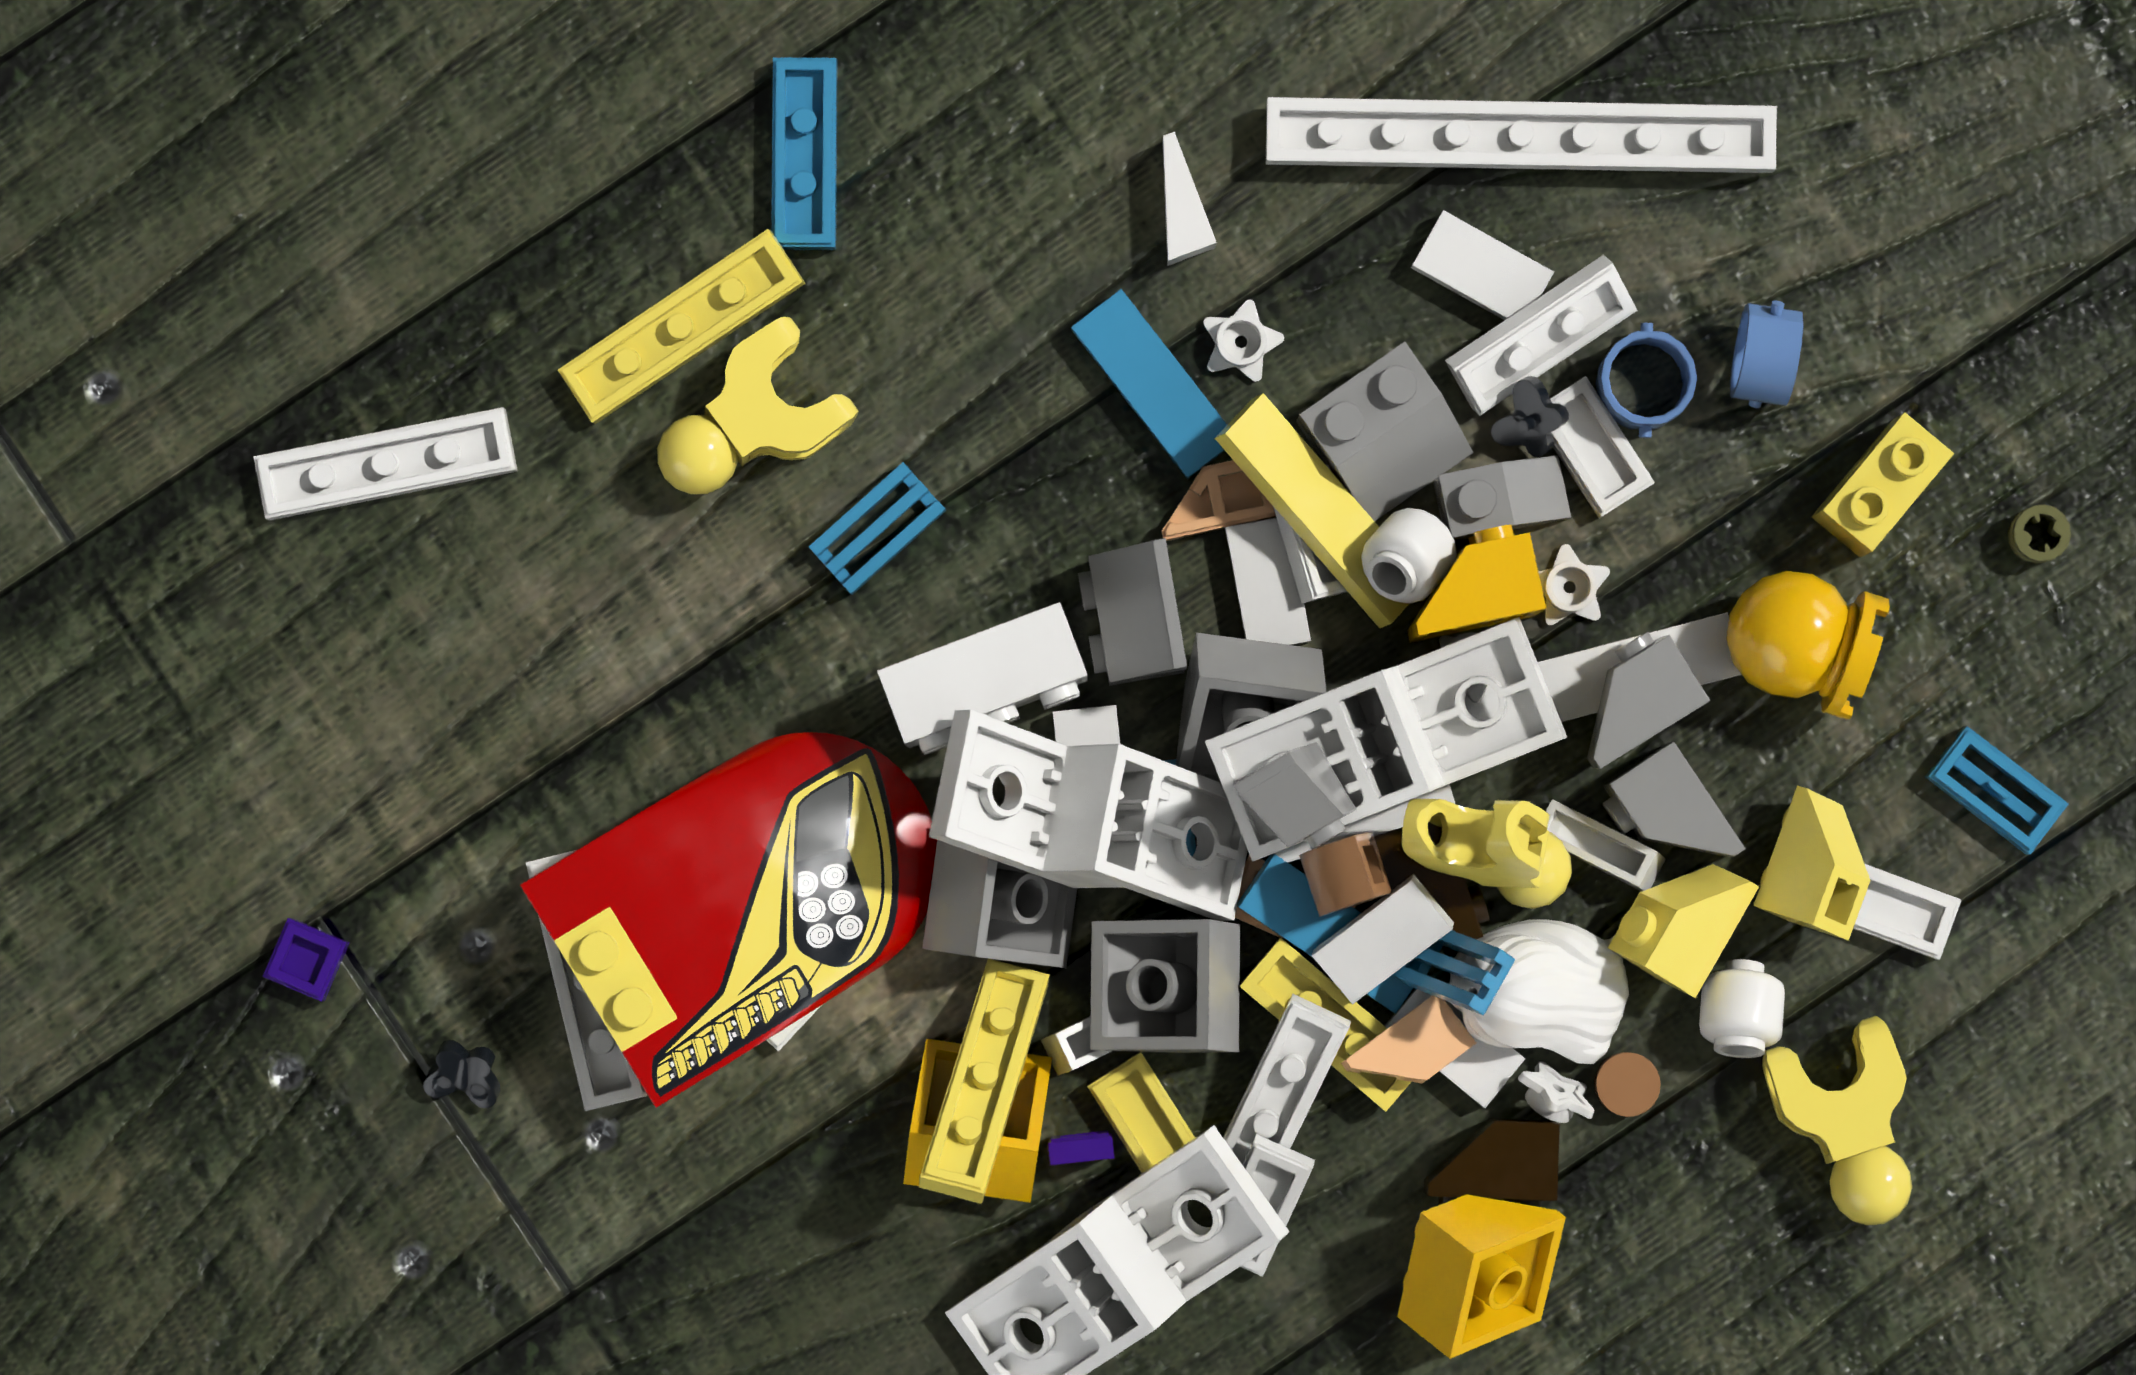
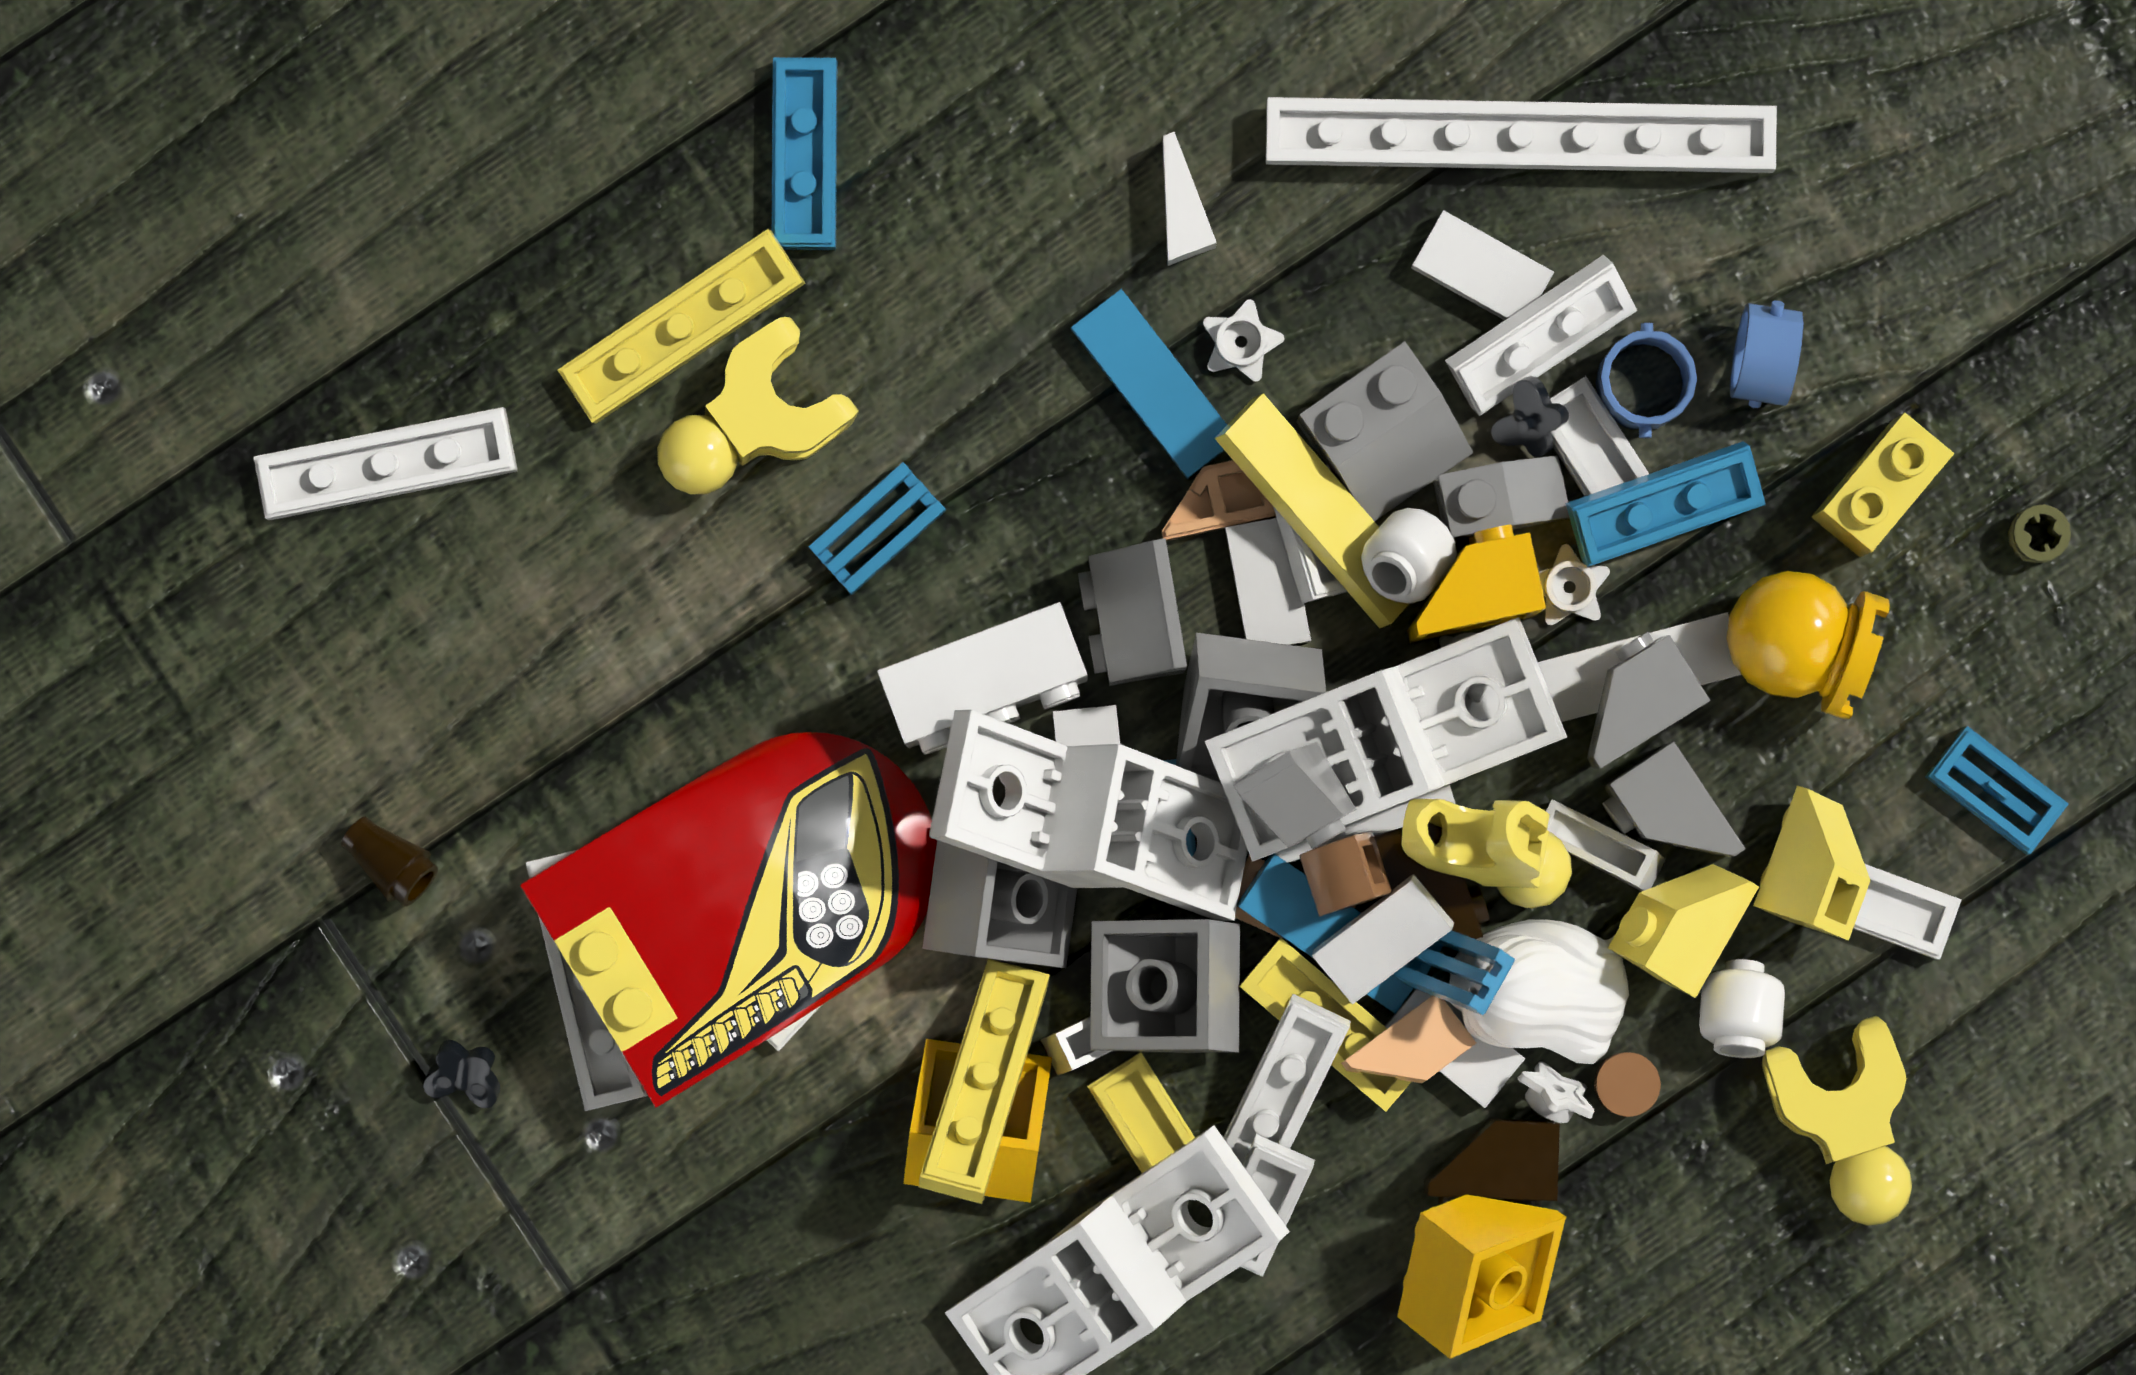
dark purple tile [263,918,350,1002] -> none
dark purple tile [1048,1130,1114,1165] -> none
none -> dark brown cone [341,816,438,906]
none -> dark azure tile [1565,441,1766,567]

